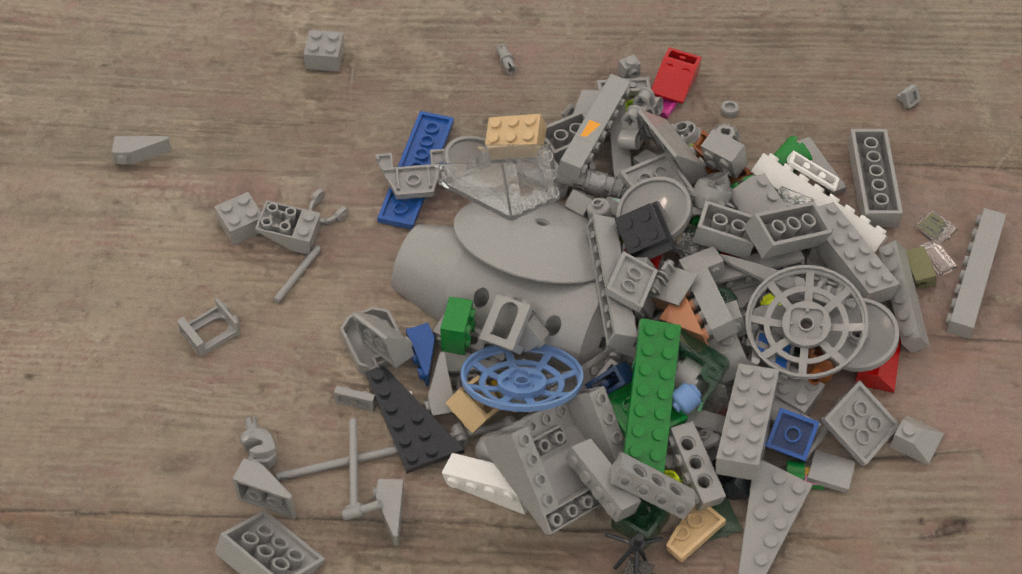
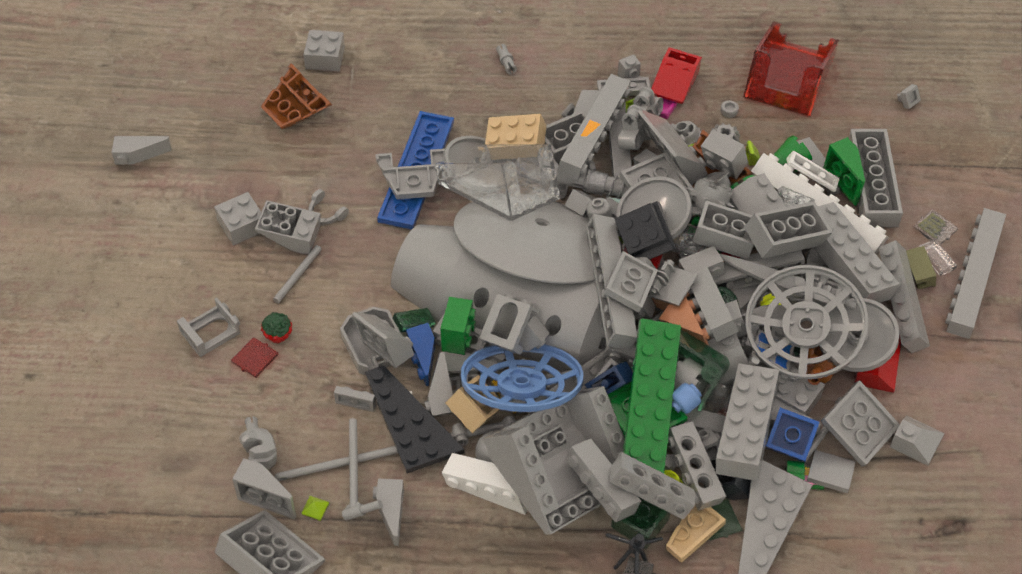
none -> clear red piece [231,337,279,378]
none -> dark green piece [260,312,293,343]
none -> dark orange wedge [261,63,332,129]
none -> lime slope [301,496,329,521]
none -> clear green plate [392,308,436,333]
none -> clear red windscreen [743,22,839,117]
none -> lime slope [745,140,760,166]
none -> green slope [823,137,865,206]

